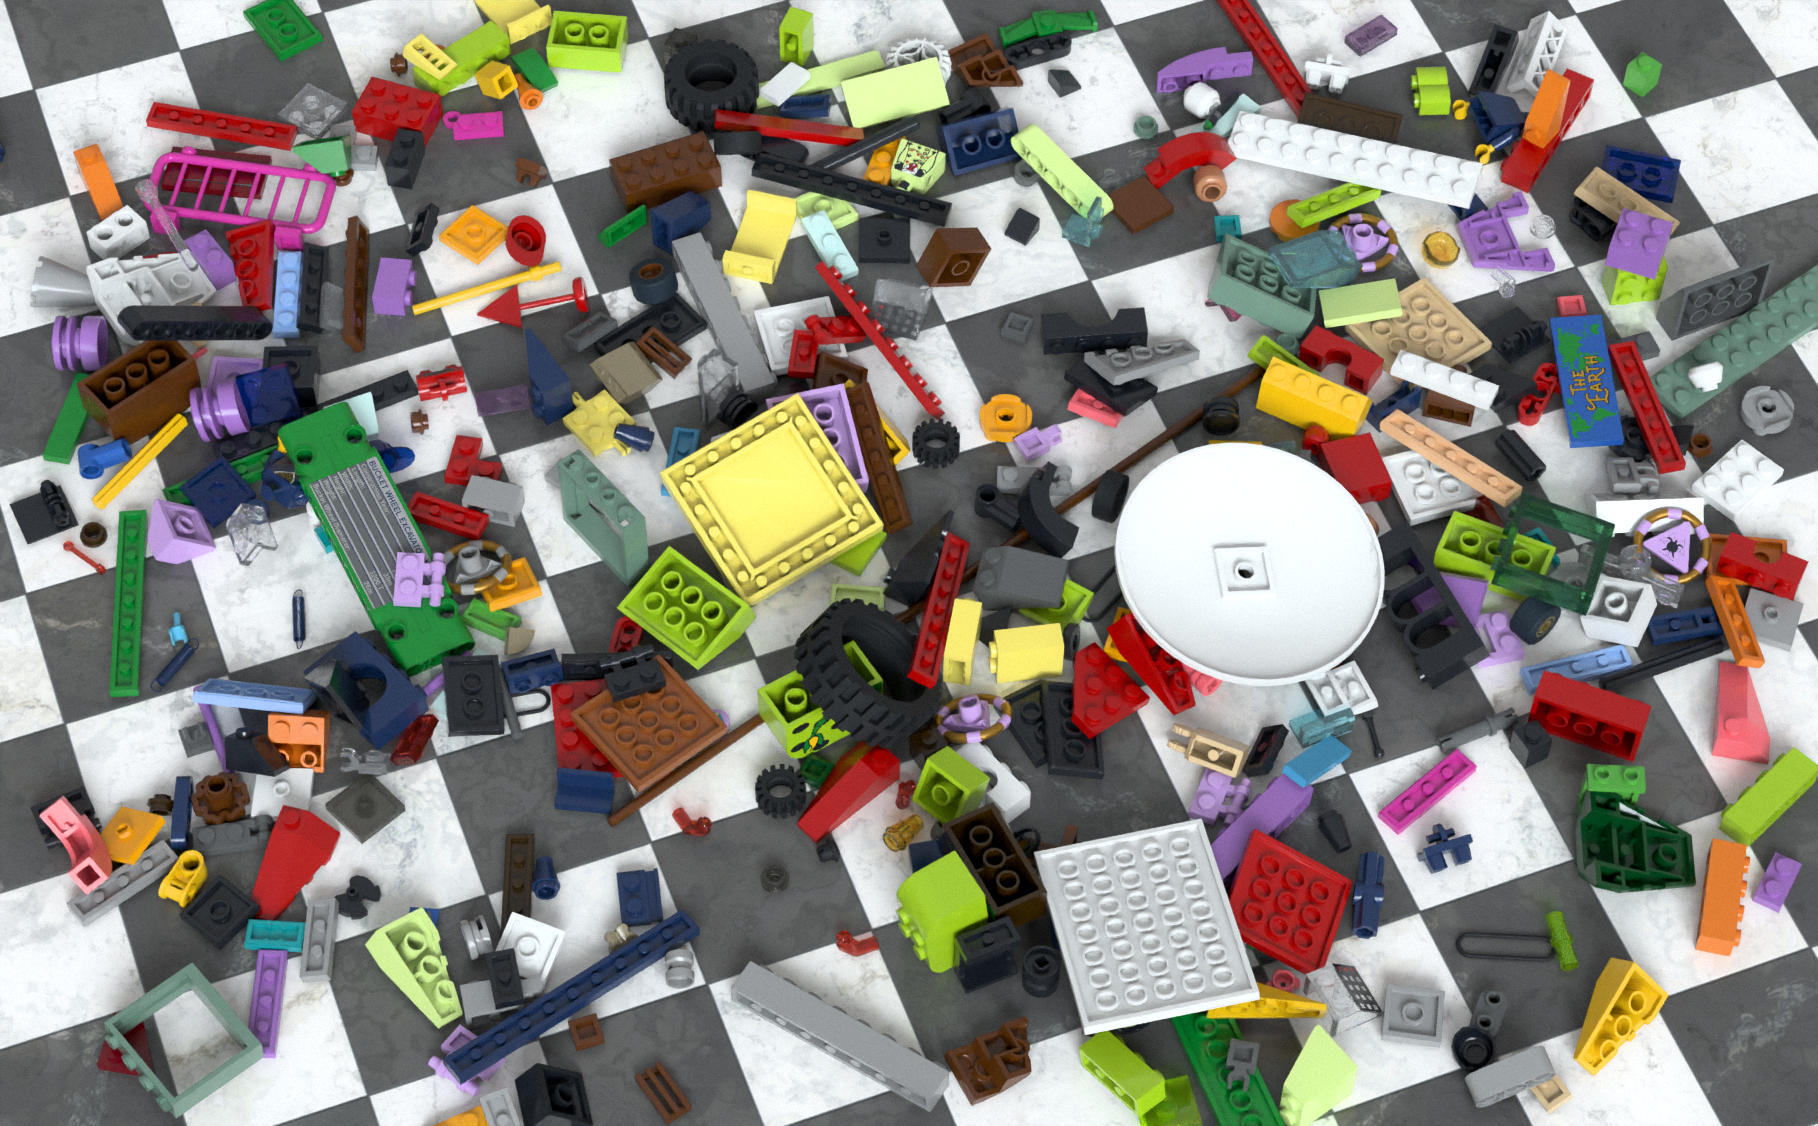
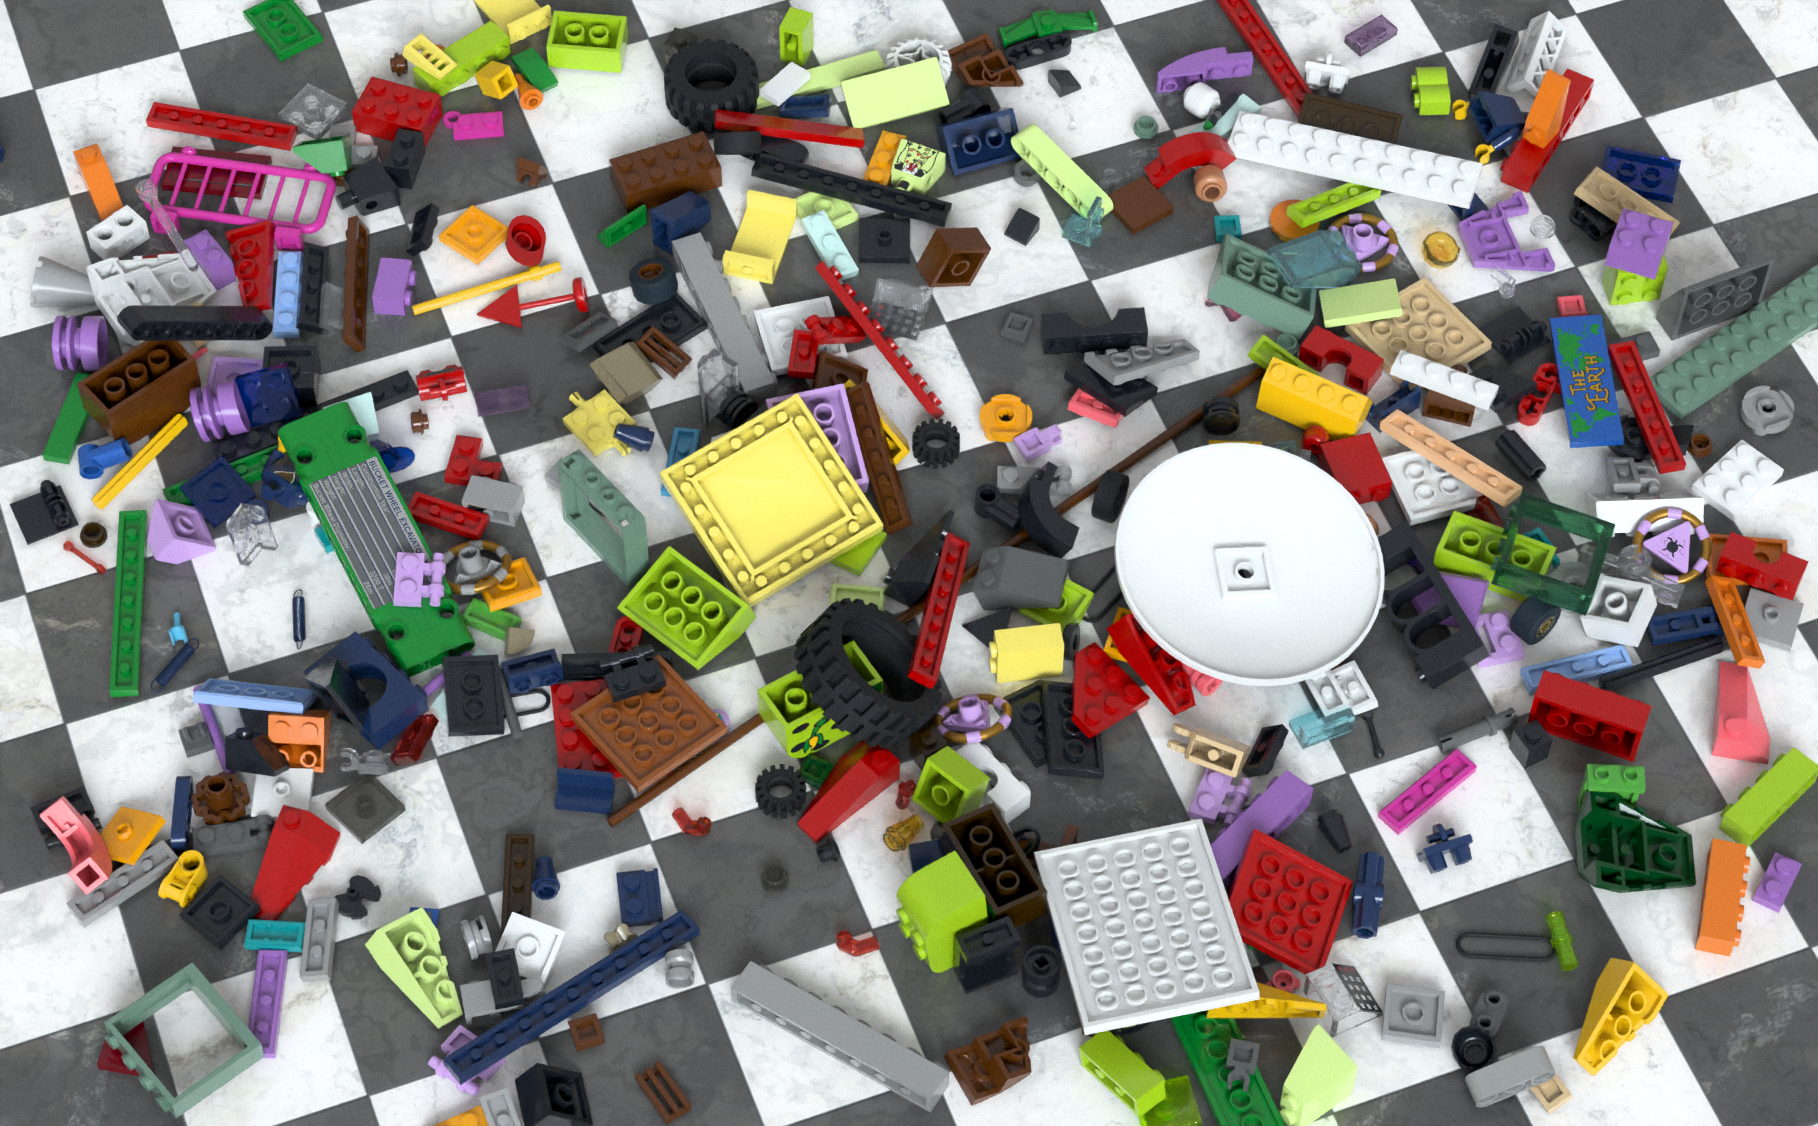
dark brown plate [147,794,174,816] -> none
dark blue slope [525,328,574,425] -> none
black axle [810,115,920,171] -> none
light yellow brick [943,598,982,686] -> none
dark azure tile [1282,734,1352,788] -> none
bright green brick [1623,52,1662,98] -> none
white cone [1687,361,1723,392] -> none
none -> black torso [335,157,401,216]

